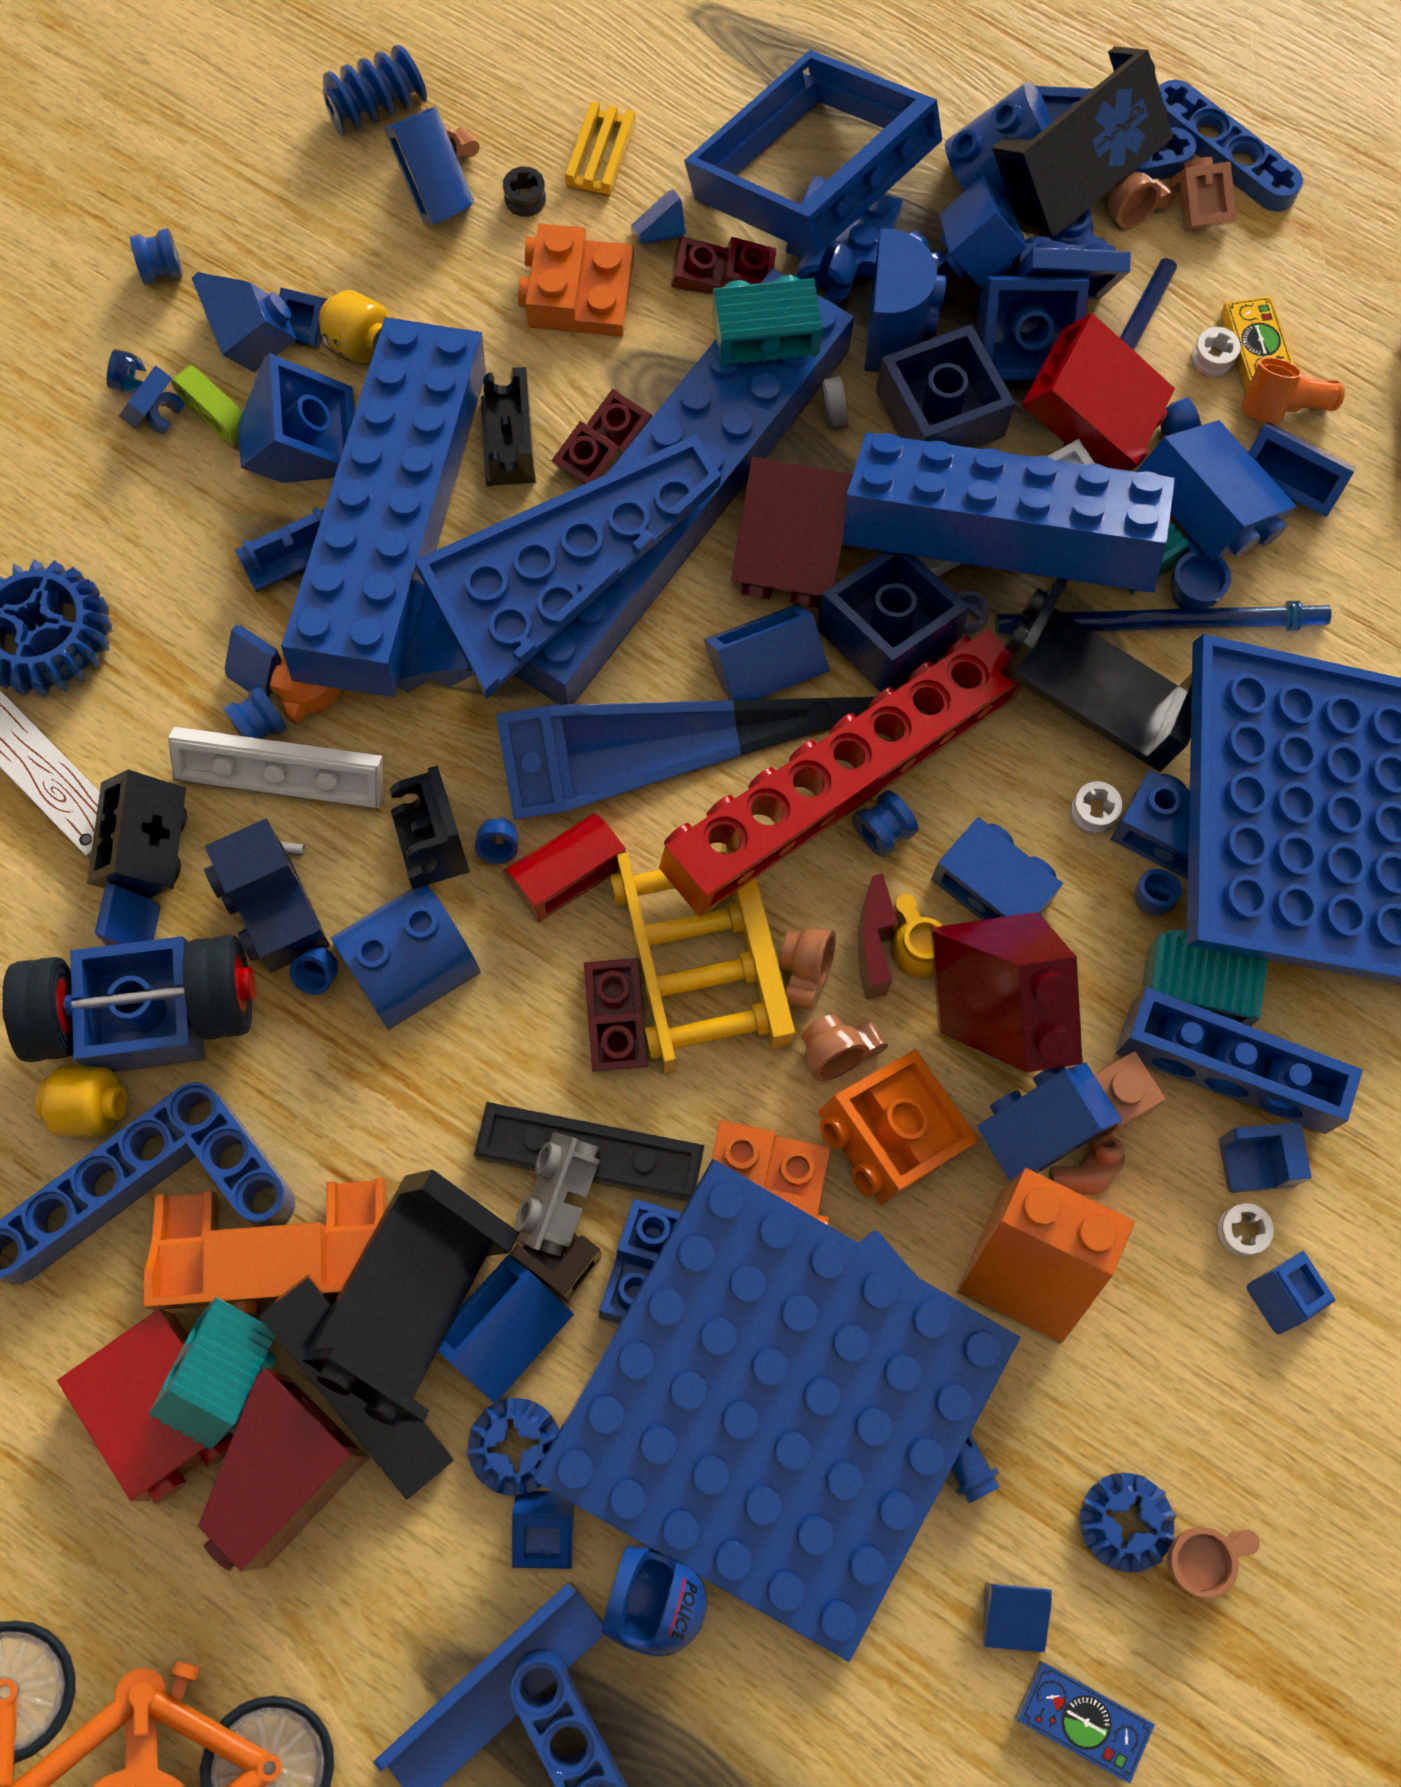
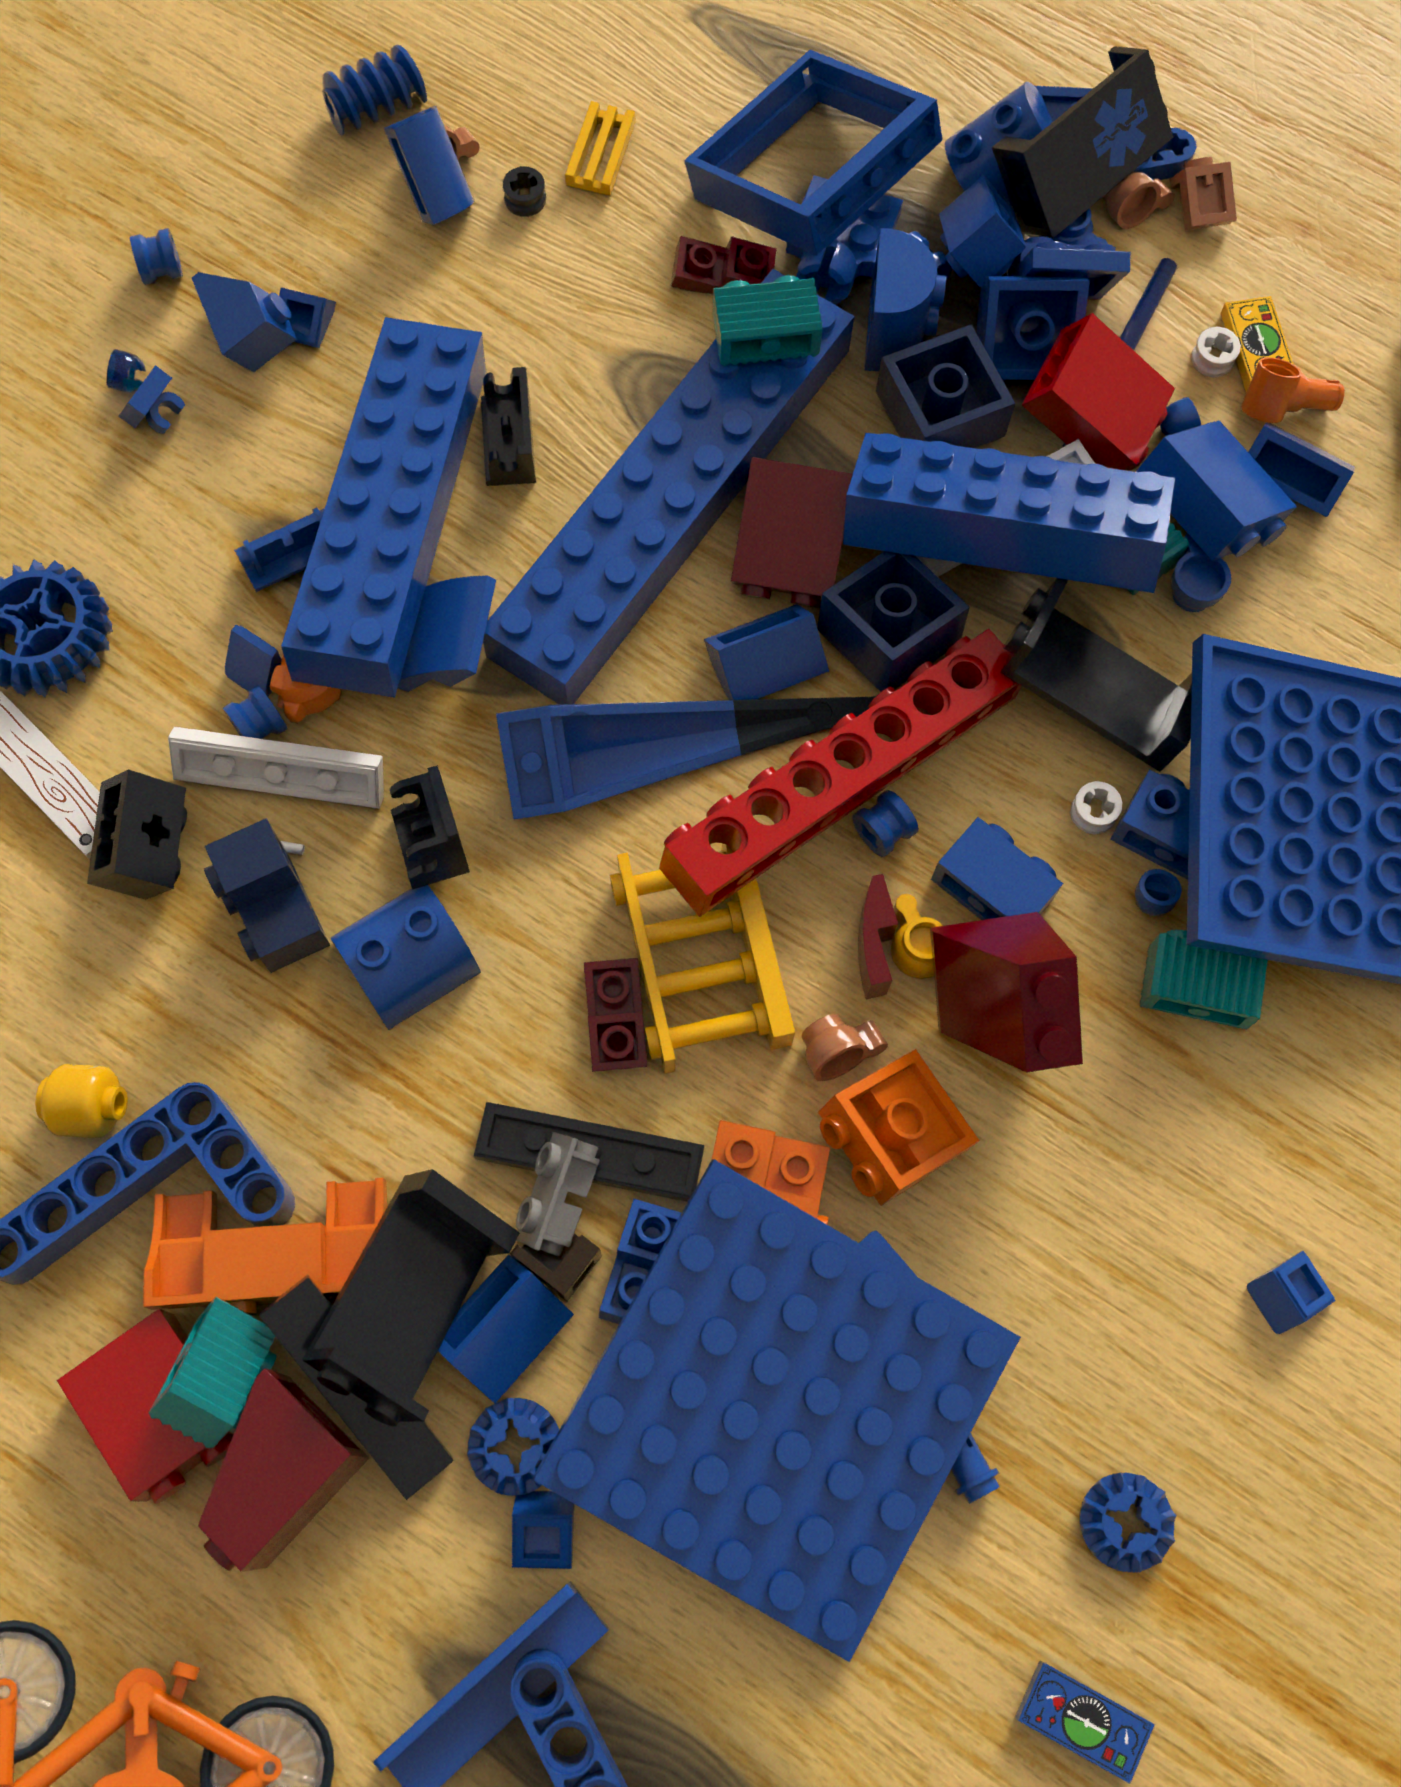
brick [2,935,256,1072] -> none
blue slope [95,883,160,946] -> none
lime beam [170,364,243,446] -> none
blue slope [238,353,355,483] -> none
blue hinge [290,947,338,995] -> none
yellow head [318,289,391,364] -> none
blue wing [415,434,721,699] -> none
blue hinge [475,817,519,864] -> none
red brick [503,813,626,923] -> none
orange plate [518,223,634,337] -> none
dark red slope [551,388,653,484] -> none
blue helmet [601,1546,707,1657] -> none
blue slope [631,189,686,244] -> none
nougat piece [779,927,836,1010] -> none
light grey tile [821,376,848,429] -> none
orange slope [956,1168,1135,1343] -> none
hinge [957,590,989,634] -> none
blue brick [977,1062,1123,1182] -> none
blue slope [983,1583,1052,1652] -> none
clear blue bar [995,600,1332,634] -> none
nougat arm [1049,1135,1125,1194] -> none
nougat brick [1094,1051,1166,1136] -> none
blue brick [1115,987,1363,1134] -> none
blue beam [1159,79,1303,212] -> none
nougat piece [1167,1527,1260,1599] -> none
white bush [1217,1203,1274,1256] -> none
blue panel [1219,1122,1312,1193] -> none

